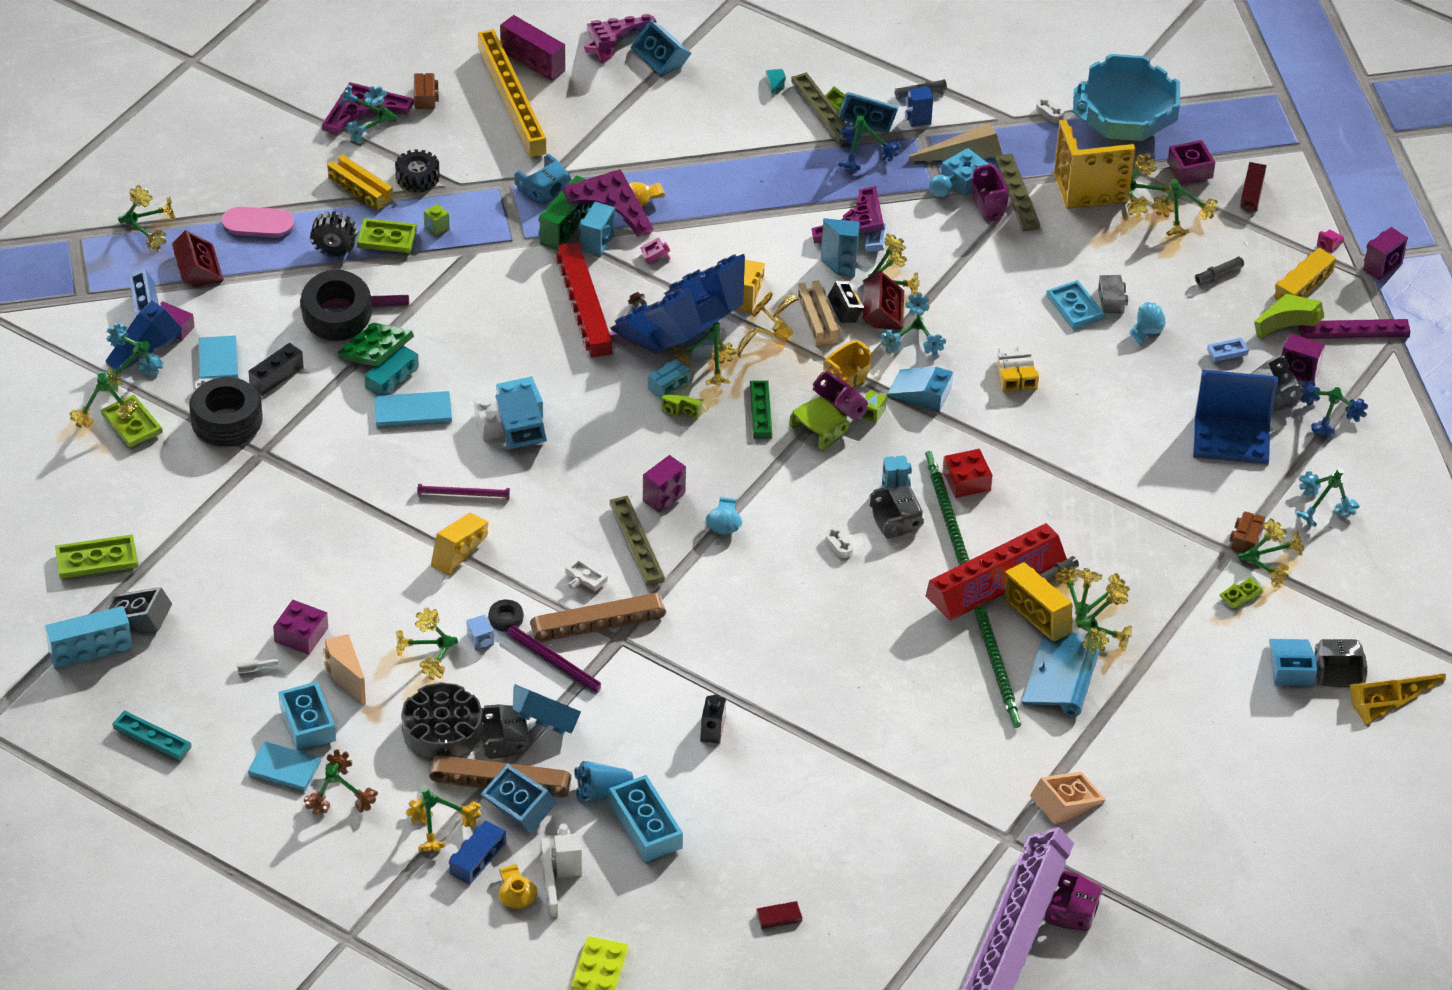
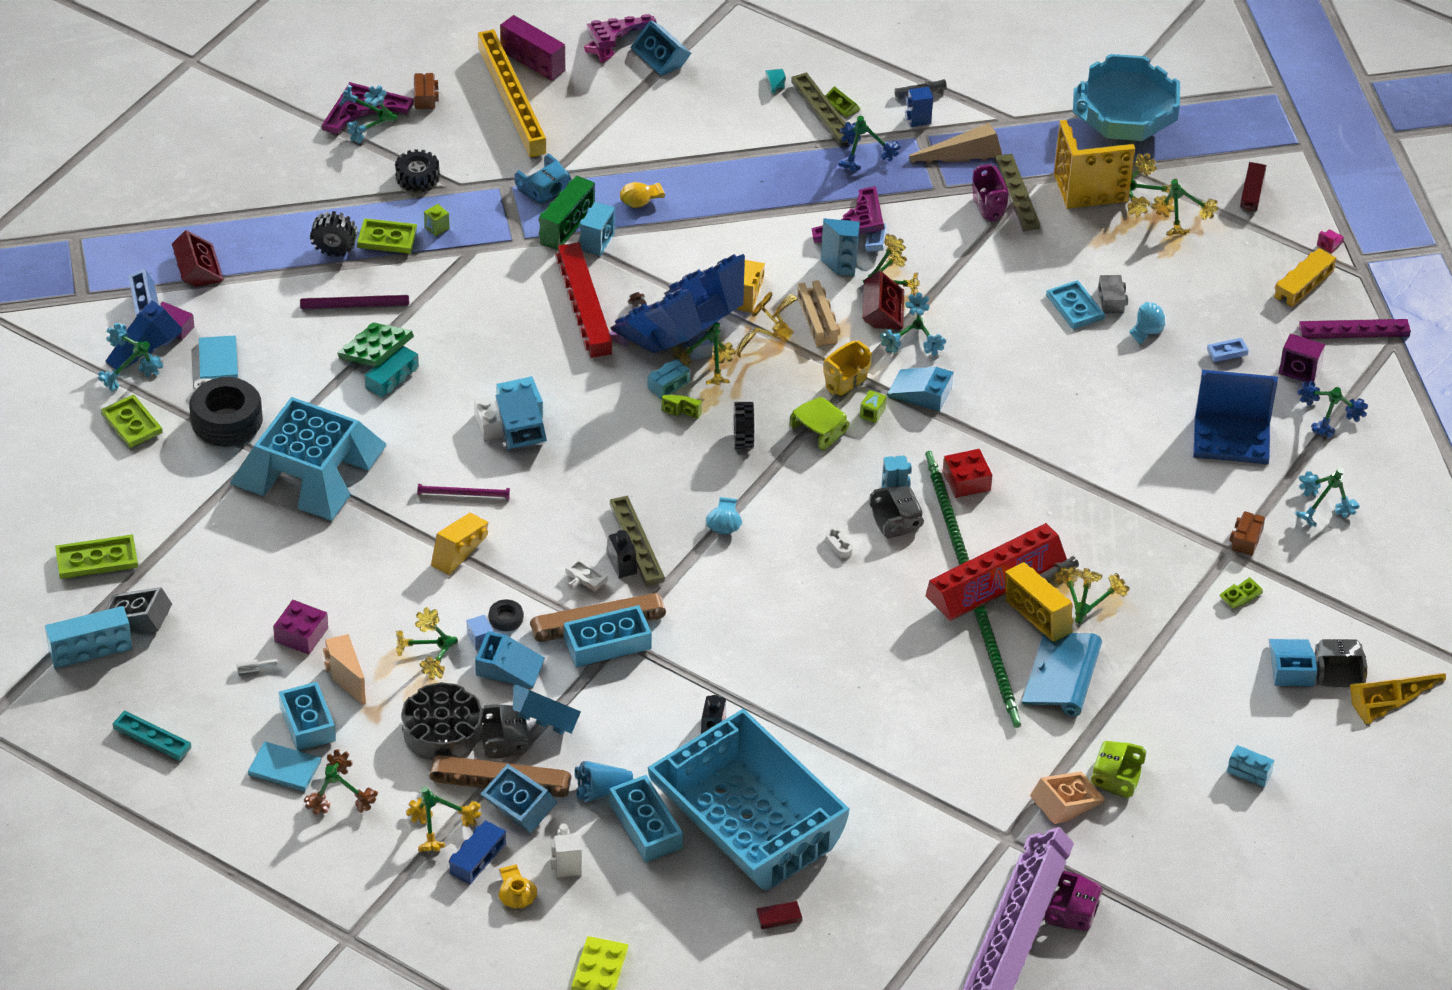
clear yellow plant [69,368,139,428] -> none
clear yellow plant [118,185,175,251] -> none
bright pink tile [222,207,294,238] -> none
black brick [248,342,304,396] -> none
black tyre [301,270,372,341] -> none
yellow brick [327,154,393,211] -> none
medium azure tile [374,391,452,427] -> none
magenta axle [507,625,601,692] -> none
white tile [540,838,558,918] -> none
magenta plate [561,169,654,237] -> none
dark pink bracket [640,237,671,263] -> none
magenta brick [642,455,686,512] -> none
green tile [750,380,772,439] -> none
magenta piece [812,370,868,420] -> none
black brick [827,281,864,323] -> none
dark azure slope [839,92,899,134] -> none
medium azure brick [929,148,988,197] -> none
hips [996,346,1039,392] -> none
white beam [1036,98,1064,123] -> none
clear yellow plant [1077,582,1133,653] -> none
magenta brick [1167,140,1216,185] -> none
dark grey pin [1195,256,1244,285] -> none
clear yellow plant [1238,518,1304,587] -> none
dark grey piece [1251,355,1303,410] -> none
lime arch [1254,294,1324,338] -> none
magenta brick [1363,227,1408,281] -> none
none -> medium azure slope [230,397,386,521]
none -> dark azure slope [475,631,545,689]
none -> medium azure brick [564,605,652,667]
none -> black torso [606,530,637,579]
none -> medium azure slope [648,708,850,891]
none -> black wheel [733,402,755,449]
none -> lime piece [1091,741,1147,799]
none -> medium azure brick [1227,745,1275,787]

